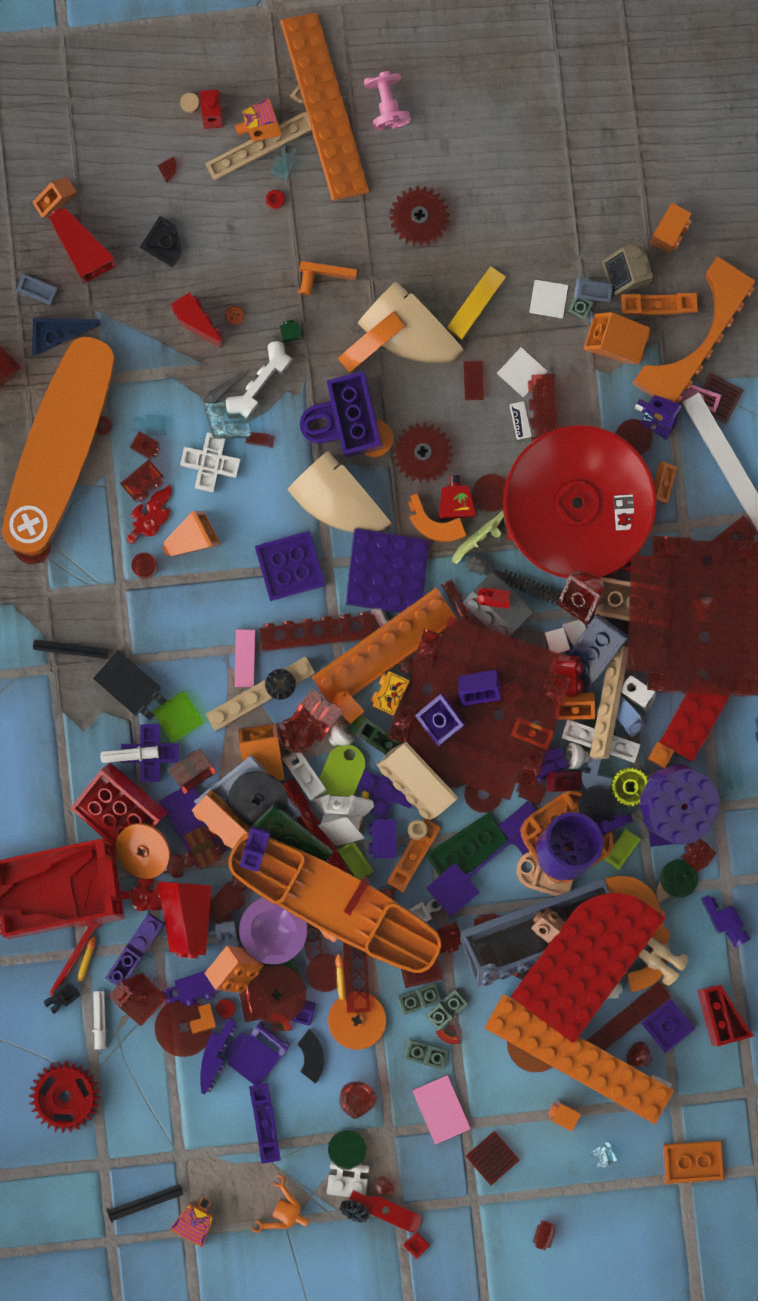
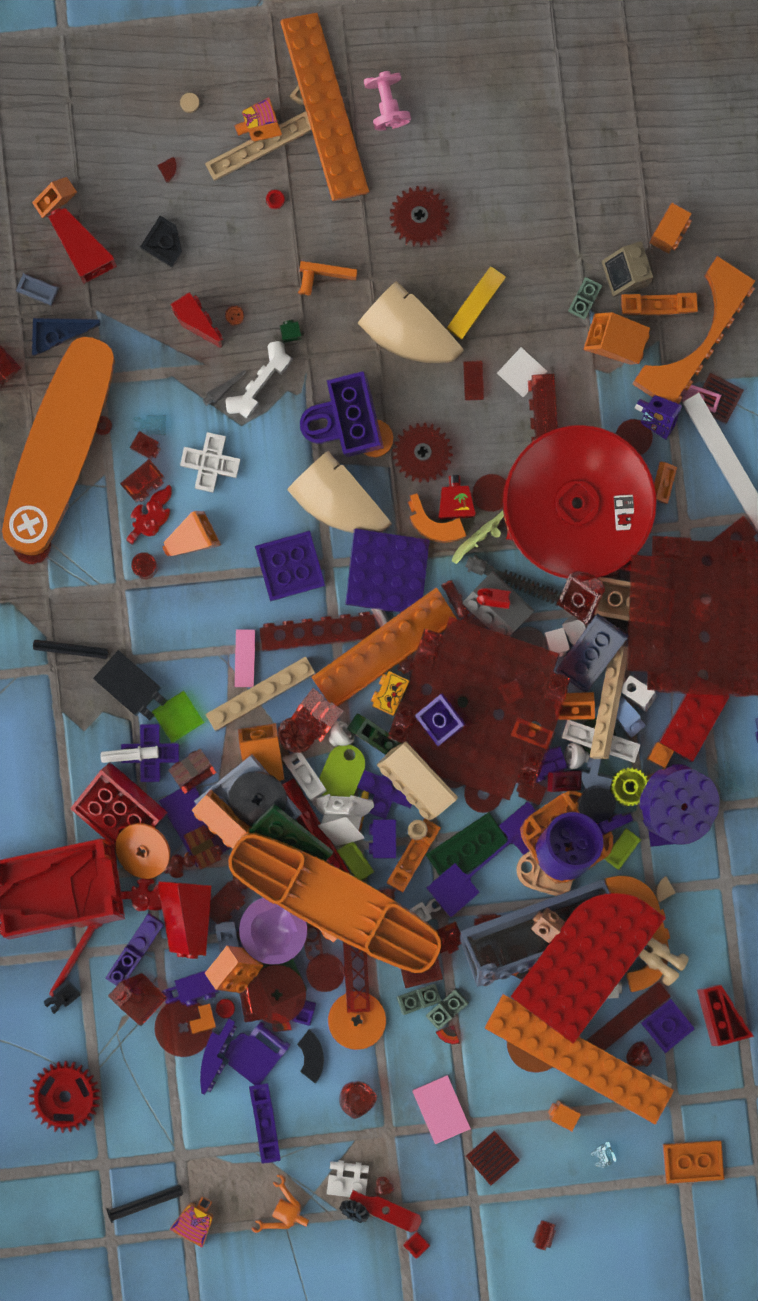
yellow piece [78,936,96,982] -> none
white axle [92,991,108,1049] -> none
red torso [200,90,223,129] -> none
clear light blue plate [204,403,251,439] -> none
dark purple slope [239,826,270,872] -> none
clear red piece [245,432,275,448] -> none
black gear [265,669,296,700] -> none
clear light blue plate [270,144,296,181] -> none
dark green tile [328,1130,367,1170] -> none
orange brick [331,689,365,724] -> none
yellow piece [335,954,346,1000] -> none
orange slope [338,311,406,373] -> none
clear red tile [343,876,370,916] -> none
sand green slope [403,1039,448,1070] -> none
dark purple brick [458,670,501,706] -> none
white sticker [509,401,531,440] -> none
white sticker [529,280,568,318] -> none
red brick [553,654,583,697] -> none
sand blue tile [574,278,613,302] -> none
dark green tile [660,859,698,898] -> none
clear red brick [681,838,717,872] -> none
dark purple plate [700,895,751,947] -> none

